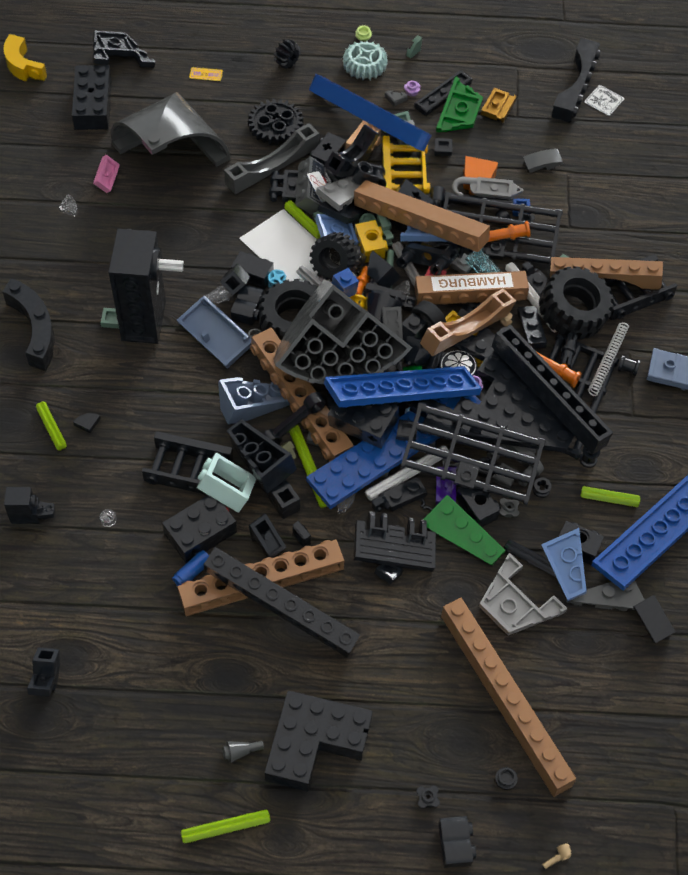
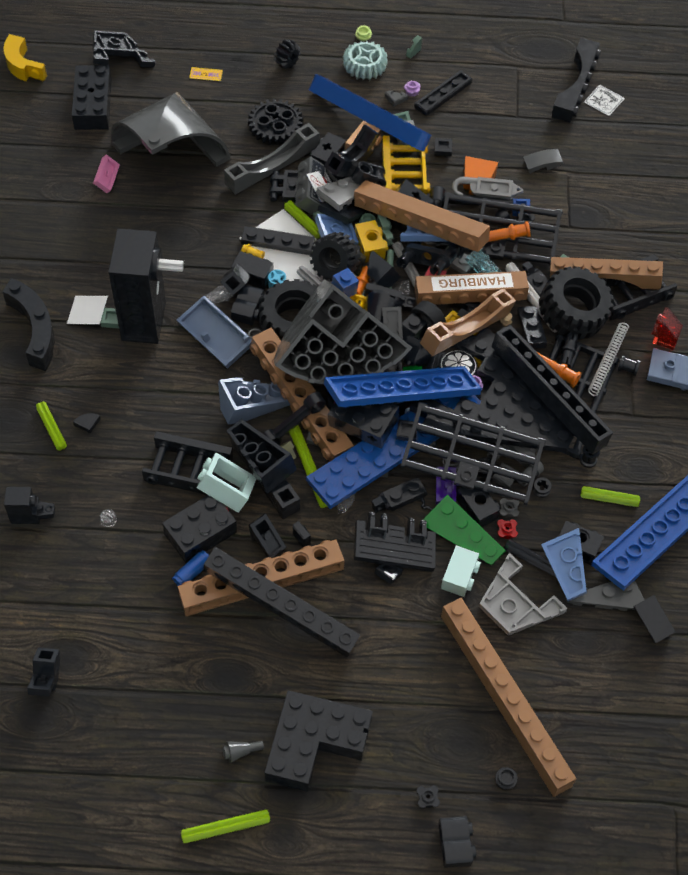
clear tile [59,194,78,216] -> none
white axle [365,446,449,501] -> none
green wing [436,77,483,132] -> none
pearl gold plate [481,88,517,123] -> none
tan hand [542,843,571,869] -> none
none -> white sticker [67,296,108,324]
none -> black plate [241,226,315,255]
none -> yellow pin [241,244,265,259]
none -> light aqua brick [441,545,481,597]
none -> red plate [497,519,518,539]
none -> clear red slope [651,307,683,350]

